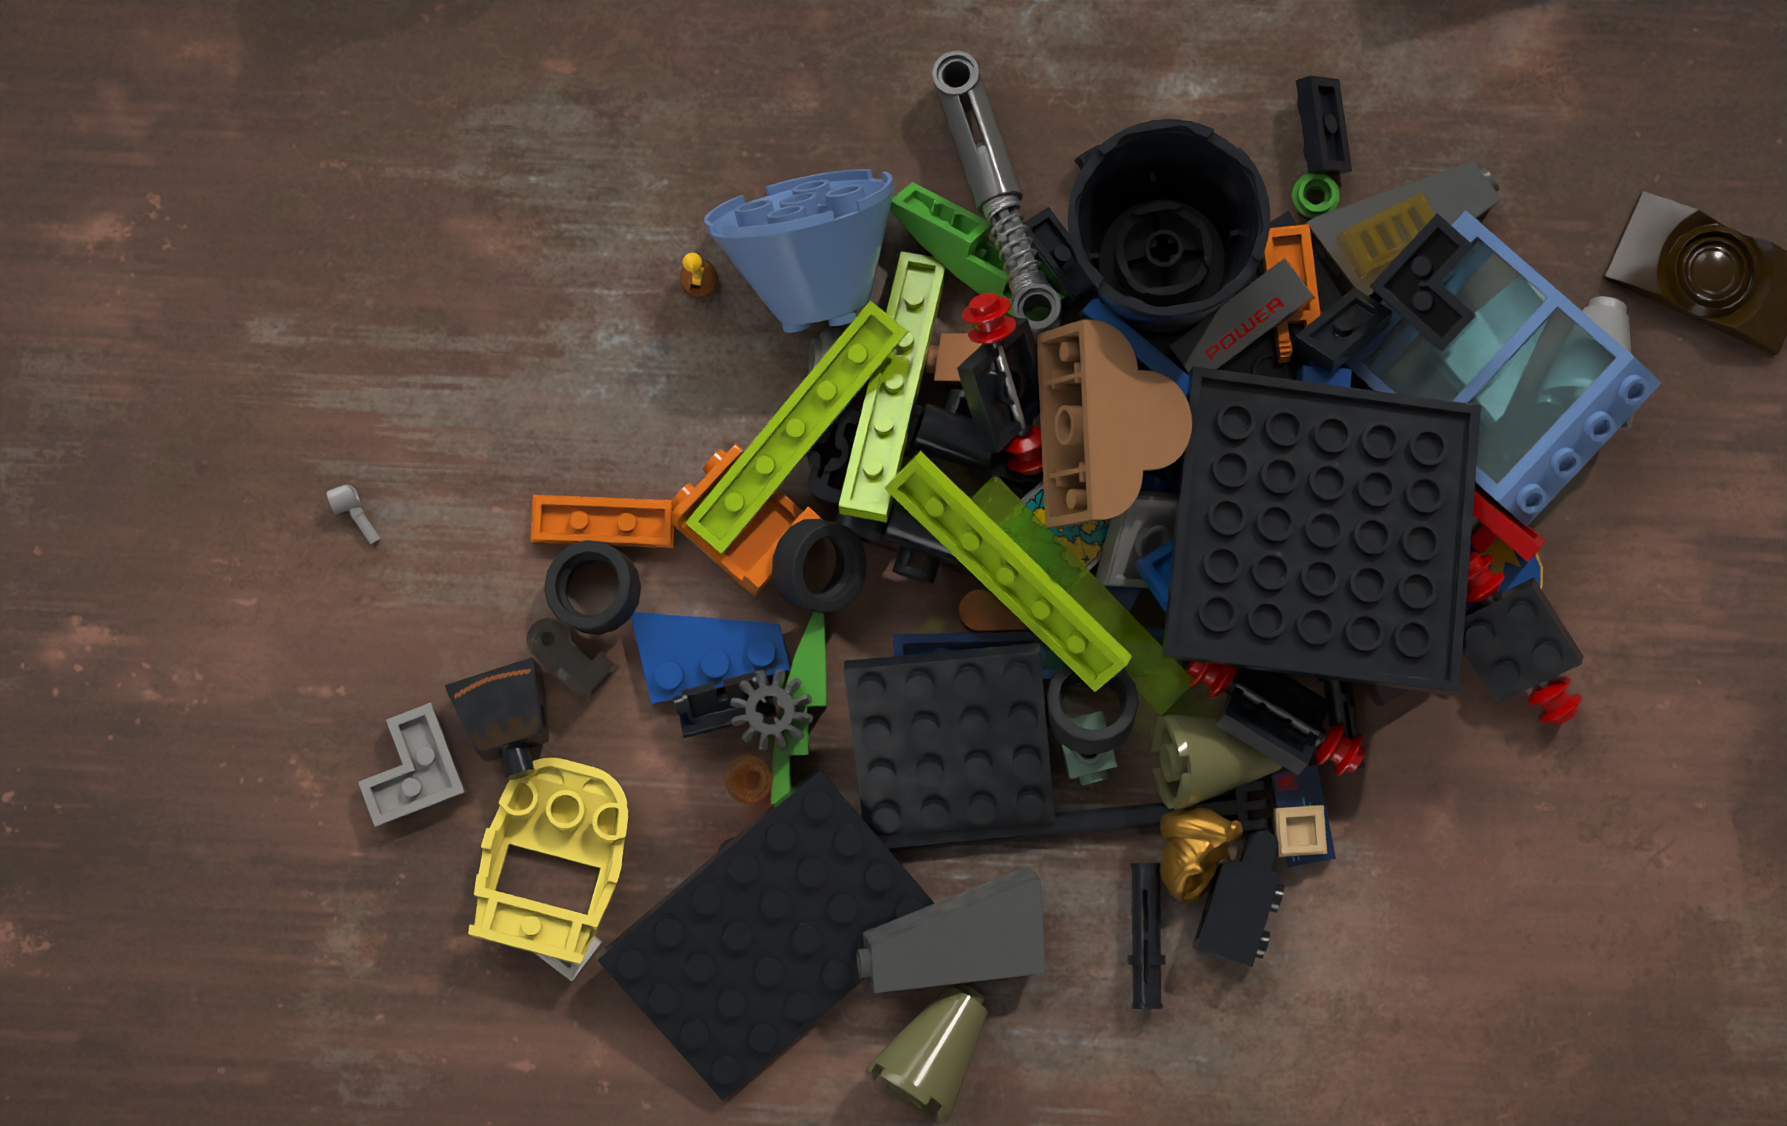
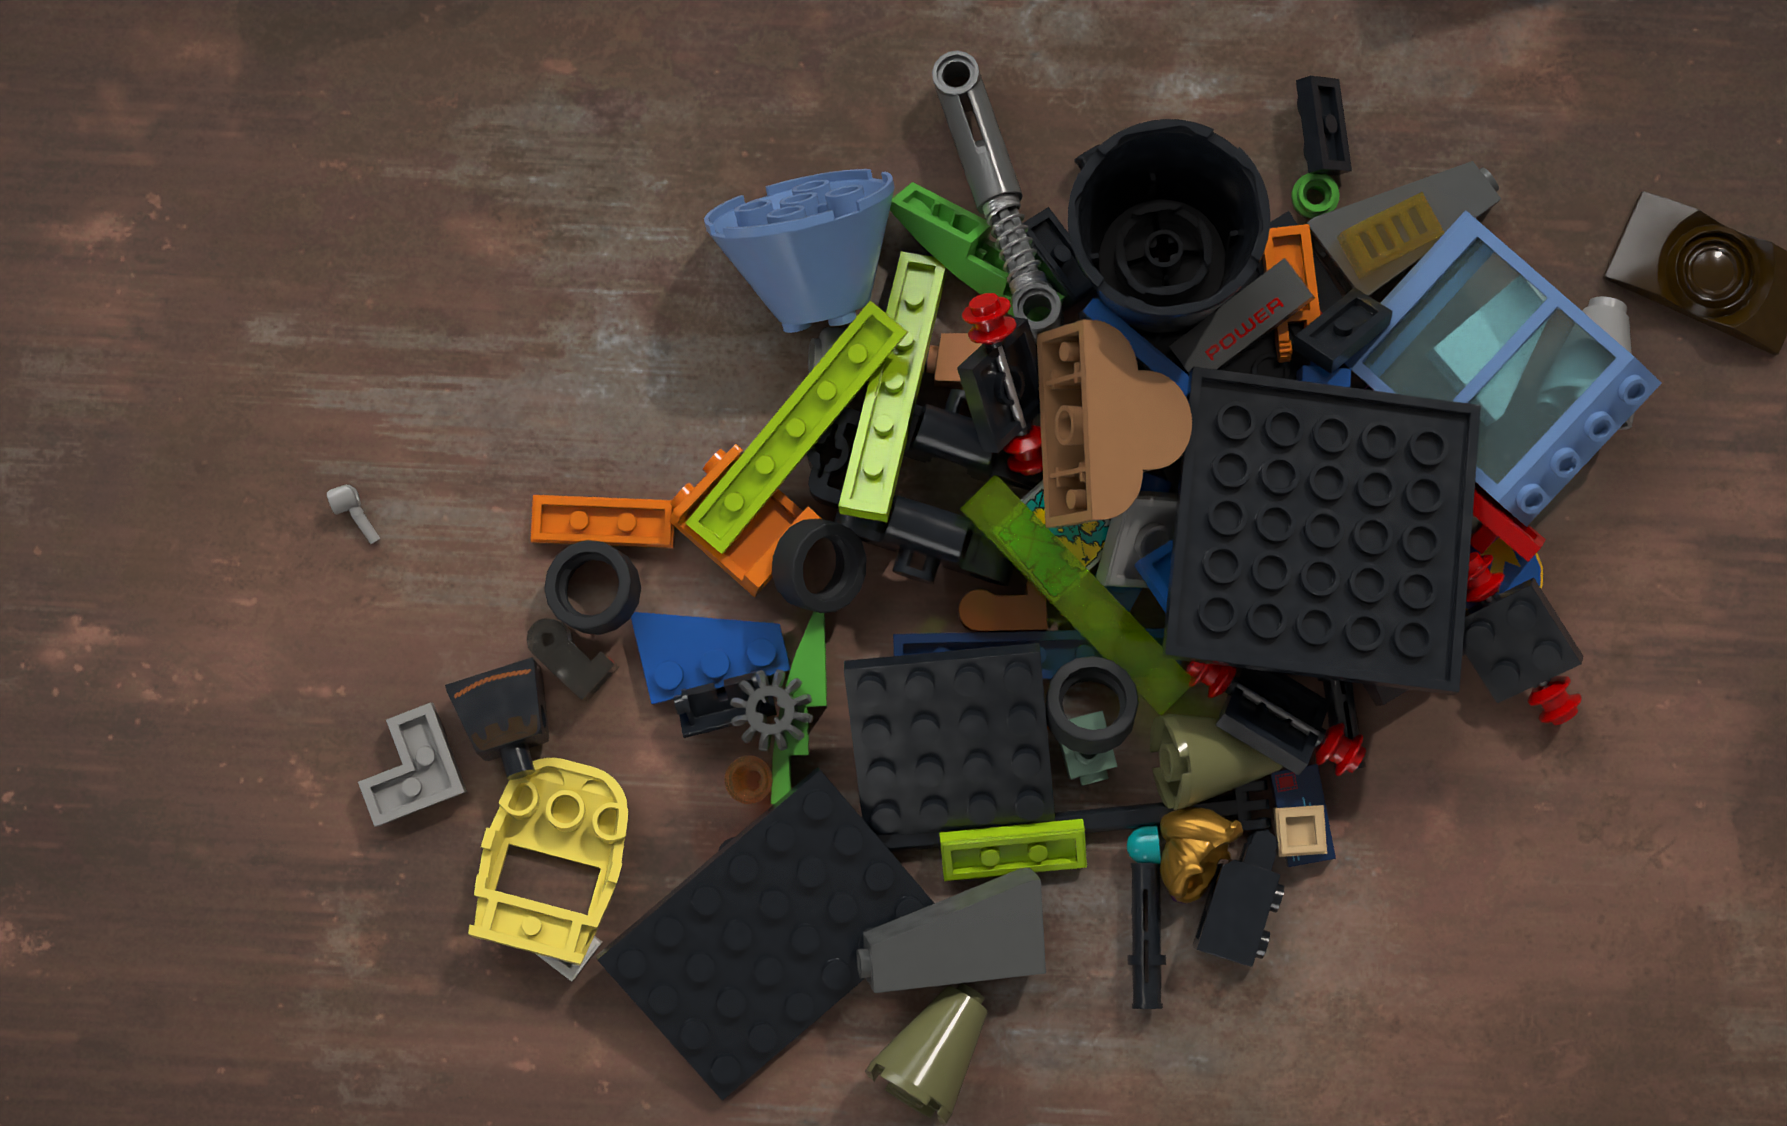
dark orange hinge [680,252,719,298] -> none
lime plate [884,451,1132,692] -> none
black brick [1369,213,1478,354] -> none
none -> lime tile [939,819,1087,881]
none -> teal hinge [1127,825,1161,864]

